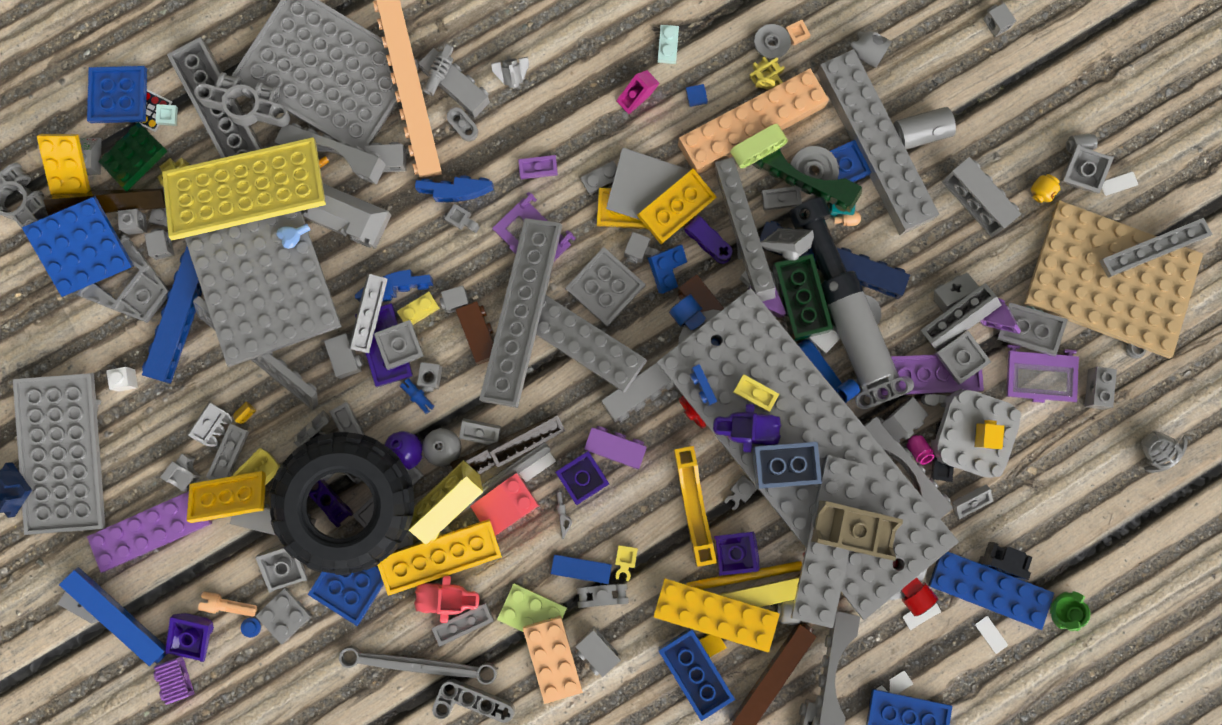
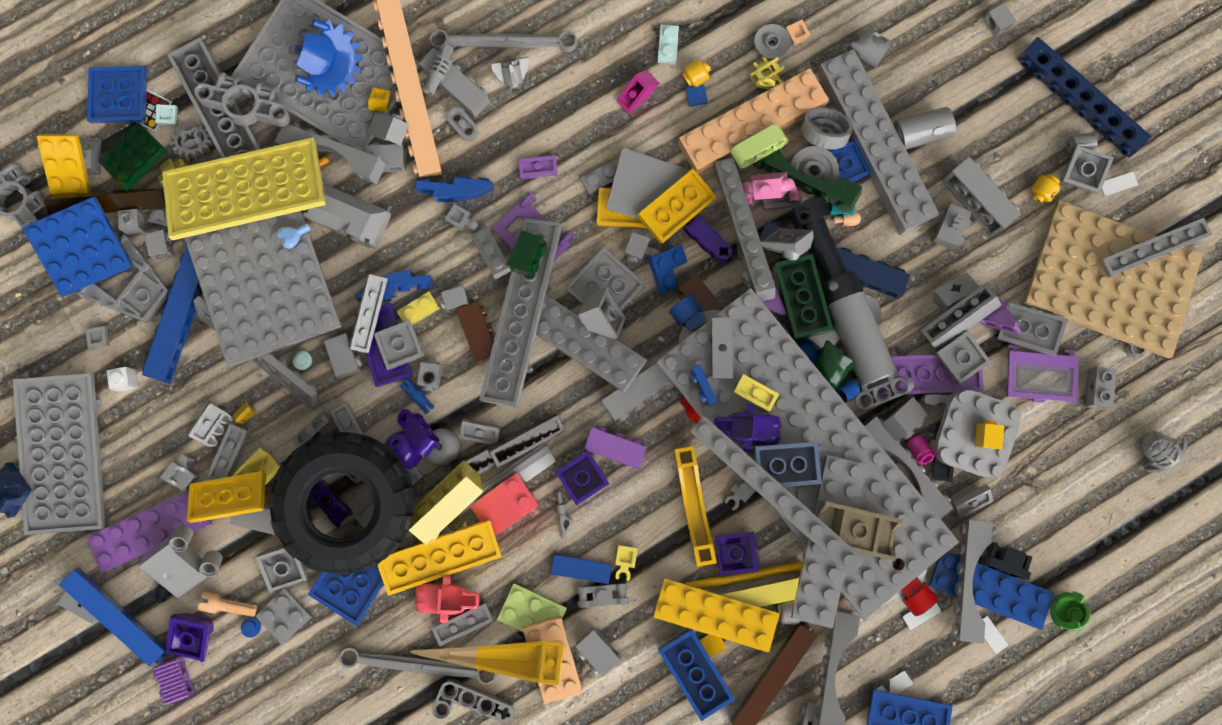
none -> light grey plate [85,326,110,349]
none -> light grey piece [139,525,223,603]
none -> light grey gear [170,122,213,161]
none -> light aqua plate [292,351,312,370]
none -> blue piece [293,18,363,97]
none -> light grey brick [367,111,409,146]
none -> yellow slope [368,87,391,113]
none -> dark purple piece [397,409,439,457]
none -> yellow plate [410,641,564,685]
none -> light grey piece [429,29,577,52]
none -> light grey plate [470,226,511,280]
none -> dark green brick [506,230,547,278]
none -> light grey slope [578,287,626,339]
none -> yellow head [682,59,711,87]
none -> light grey plate [690,416,865,576]
none -> light grey tile [711,318,733,379]
none -> bright pink torso [743,172,801,206]
none -> light grey piece [801,107,853,150]
none -> dark green piece [815,340,854,390]
none -> light grey brick [932,203,972,250]
none -> light grey arch [952,519,993,644]
none -> dark blue brick [1017,37,1152,158]

